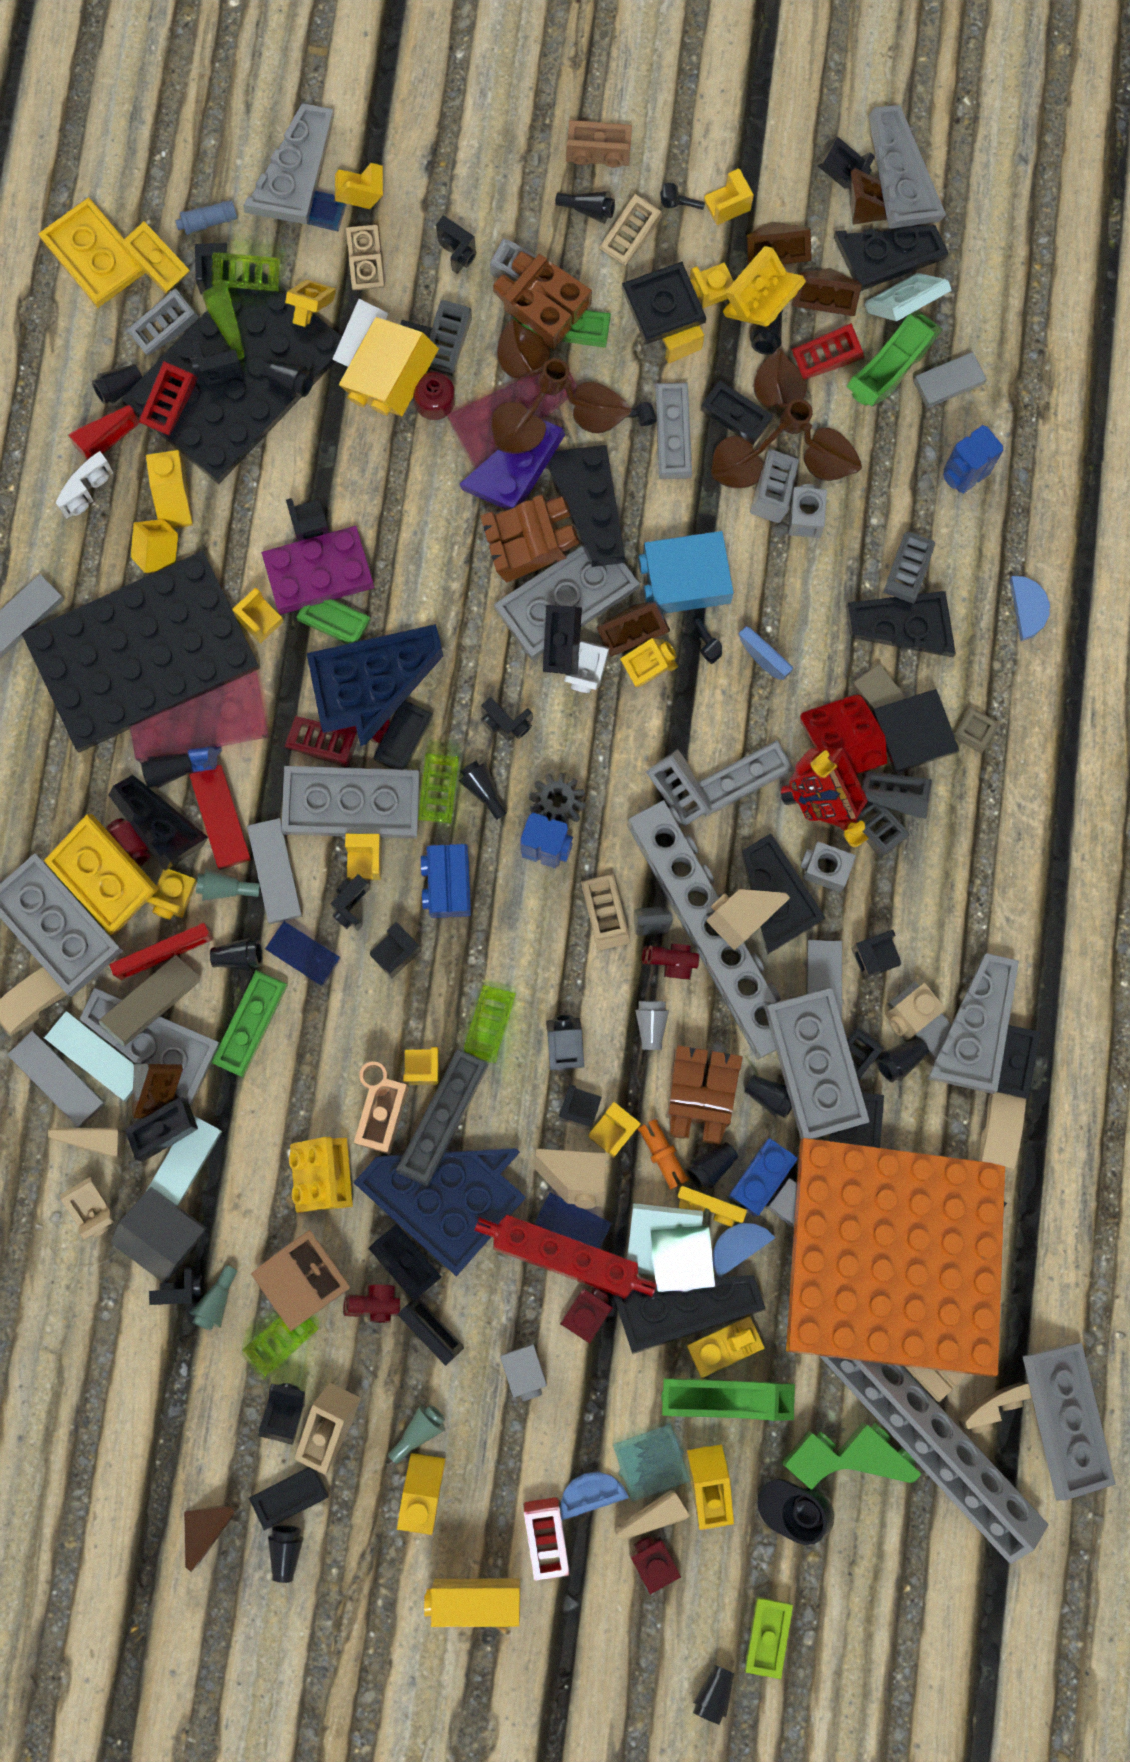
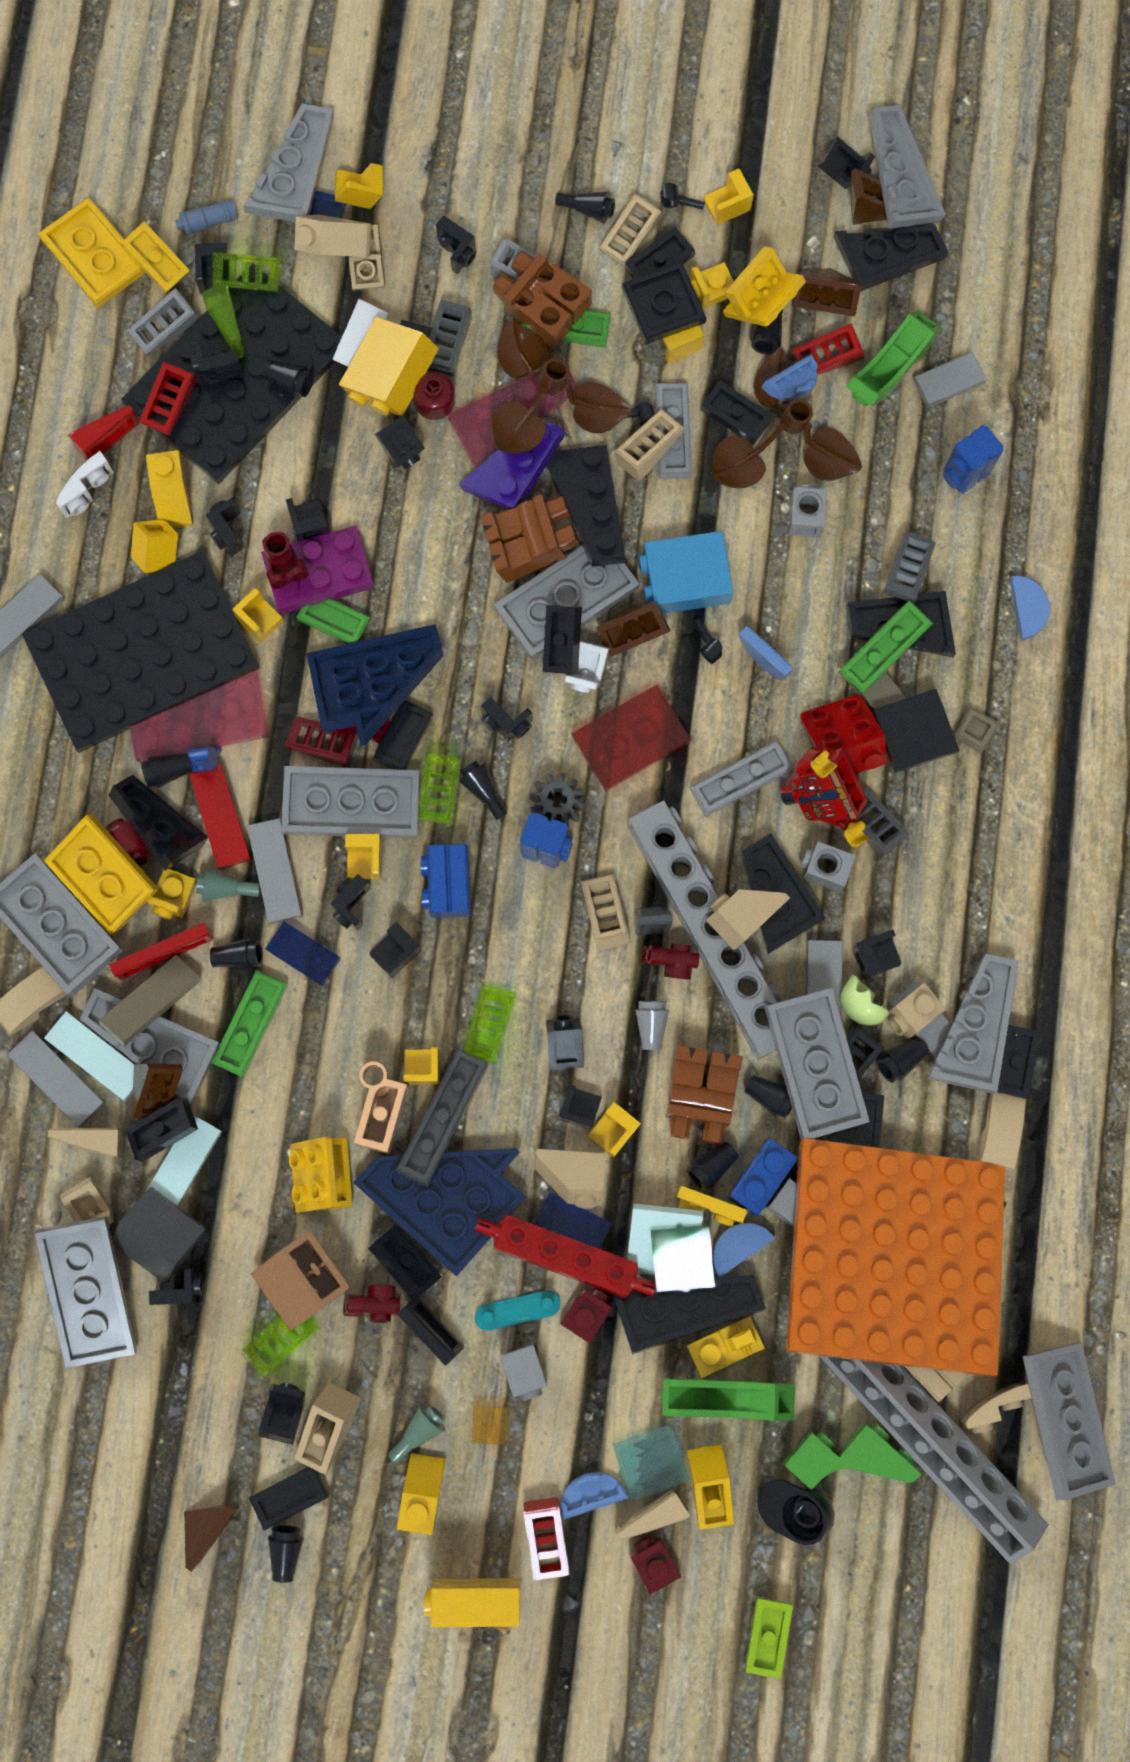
black cone [92,364,143,405] -> none
sand green cone [189,1265,238,1331] -> none
yellow hinge [285,279,336,327] -> none
medium nougat bracket [566,120,632,168] -> none
yellow bracket [620,638,678,687] -> none
orange pin [637,1118,690,1190] -> none
light grey slope [646,749,711,826] -> none
black cone [693,1665,735,1725] -> none
reddish brown slope [746,222,811,265] -> none
light grey slope [750,448,799,523] -> none
dark grey slope [862,771,932,819] -> none
light aqua tile [865,273,952,321] -> none
none -> light grey plate [35,1216,137,1369]
none -> black bracket [206,498,242,557]
none -> dark red plate [262,532,309,589]
none -> tan slope [294,214,371,257]
none -> black bracket [374,415,425,469]
none -> clear yellow tile [472,1406,509,1444]
none -> teal piece [475,1290,560,1331]
none -> clear red tile [571,685,691,792]
none -> tan slope [615,409,684,481]
none -> black plate [625,227,695,279]
none -> medium blue tile [761,354,818,401]
none -> bright green tile [838,600,933,695]
none -> yellowish green hair [840,975,890,1026]

